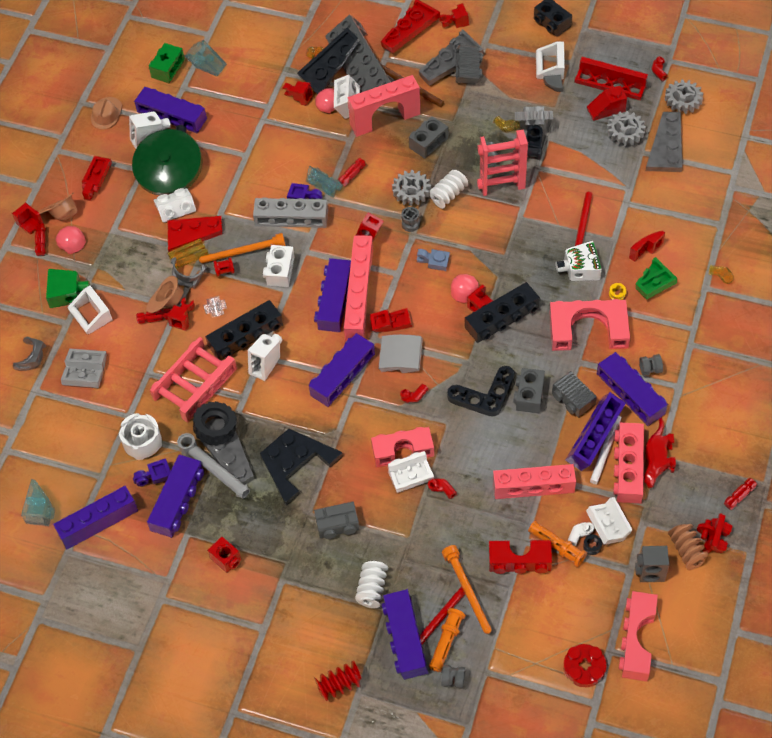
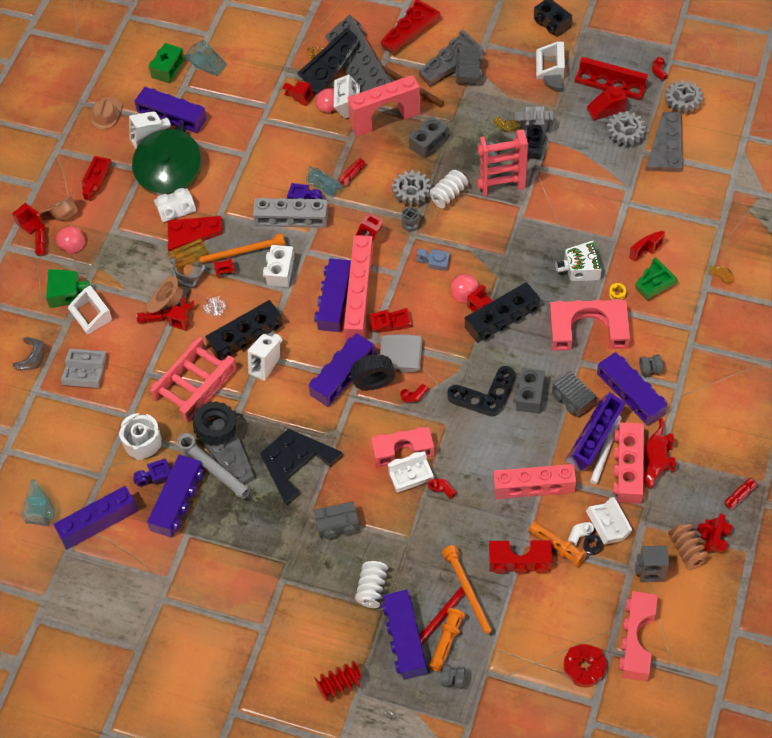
red brick [207,536,241,573] -> none
red piece [439,3,469,28] -> none
red bar [575,192,593,246] -> none
none -> black tyre [350,354,395,391]

